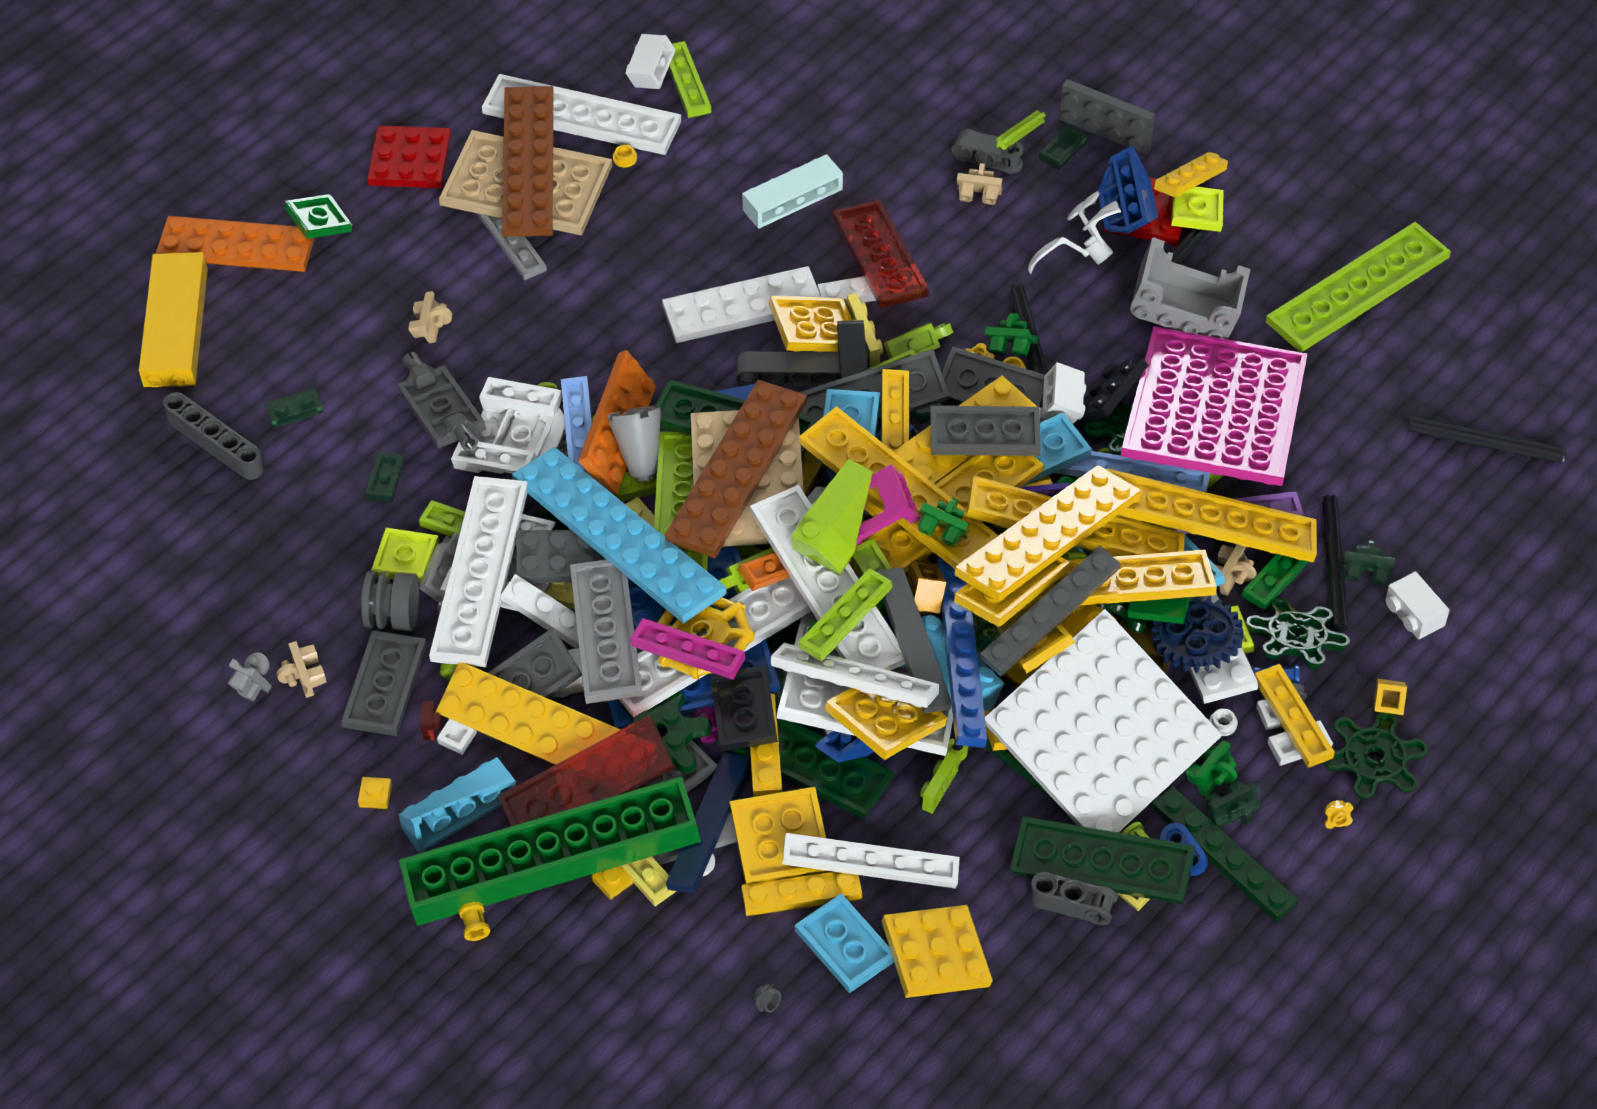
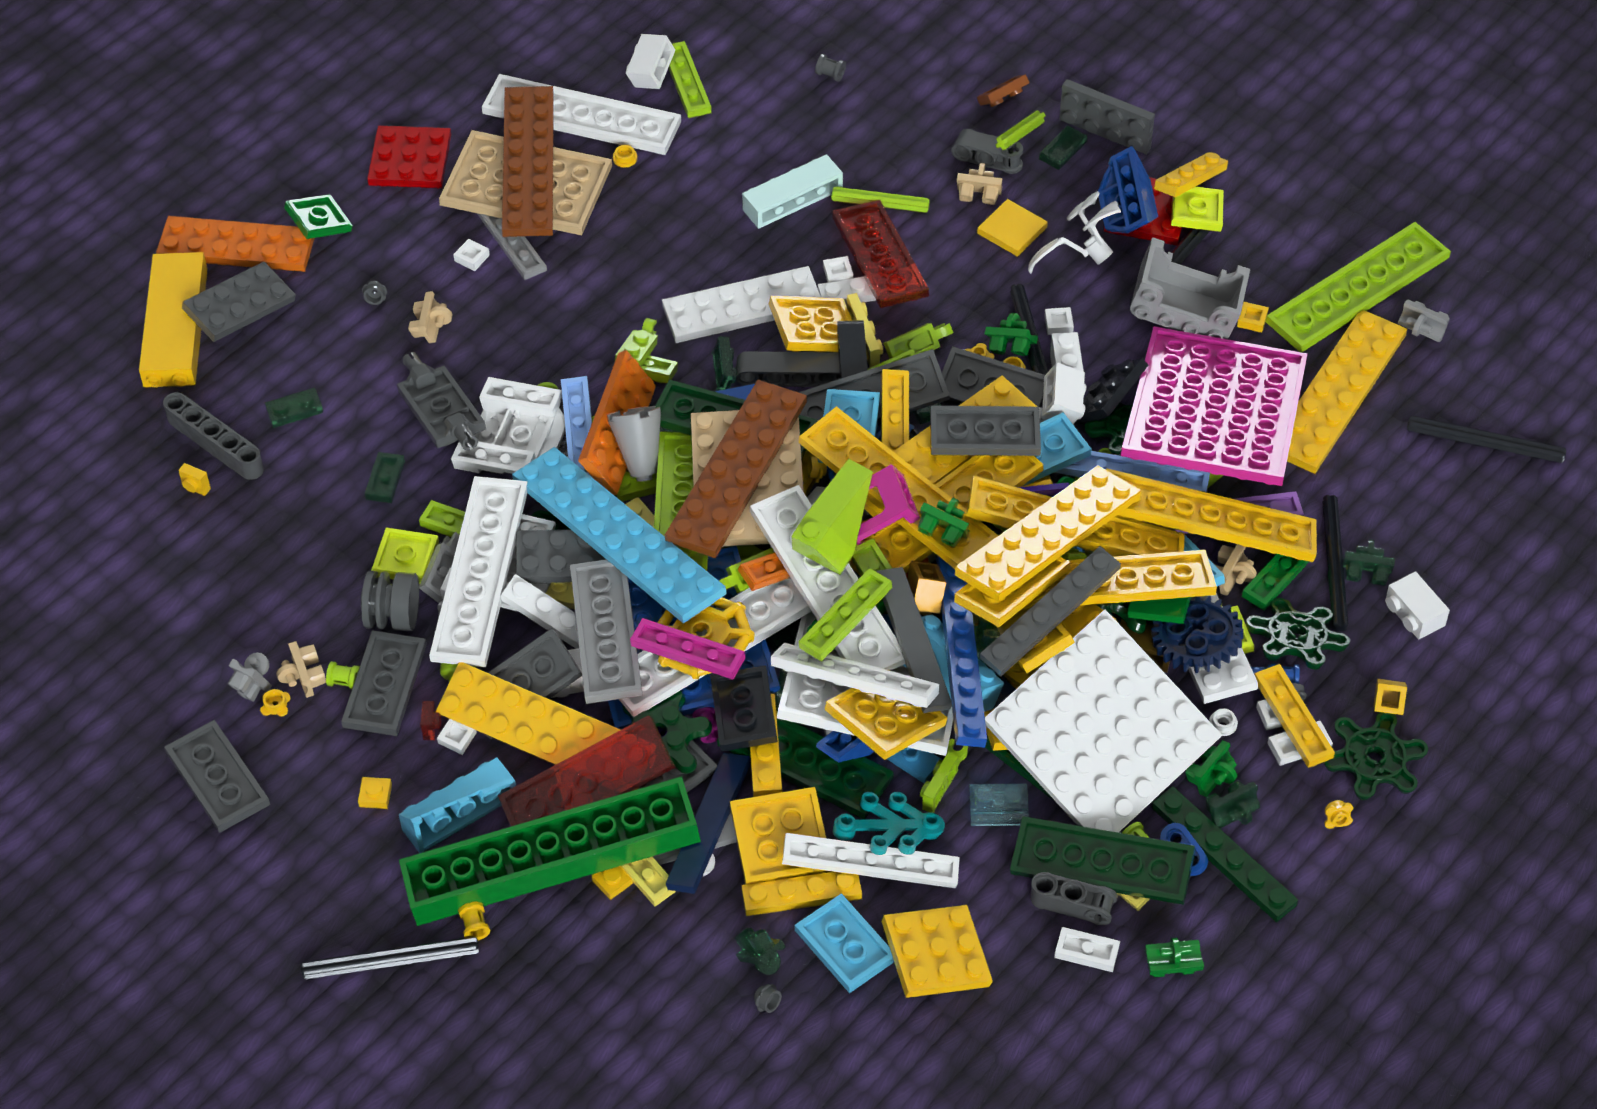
none -> dark grey plate [164,720,270,833]
none -> yellow plate [178,463,211,496]
none -> dark grey plate [182,262,296,342]
none -> yellow plate [260,689,291,717]
none -> axle [301,936,479,979]
none -> lime bush [326,661,360,689]
none -> dark grey plate [362,281,387,305]
none -> white plate [454,239,490,271]
none -> lime plate [615,318,658,367]
none -> lime plate [641,355,678,383]
none -> clear green plate [712,336,737,391]
none -> clear green hips [735,927,786,975]
none -> yellow plate [807,457,827,483]
none -> dark grey bush [815,54,846,82]
none -> white plate [823,256,853,282]
none -> lime axle [831,187,930,213]
none -> teal plant [832,792,945,855]
none -> dark azure plate [887,747,942,783]
none -> clear light blue plate [969,784,1029,826]
none -> dark orange plate [977,74,1029,107]
none -> yellow tile [977,199,1048,257]
none -> white plate [1044,307,1074,335]
none -> white brick [1050,332,1084,372]
none -> white plate [1055,927,1120,972]
none -> green hips [1145,938,1204,977]
none -> yellow plate [1237,302,1269,333]
none -> yellow plate [1287,310,1408,474]
none -> light grey hips [1397,300,1450,342]

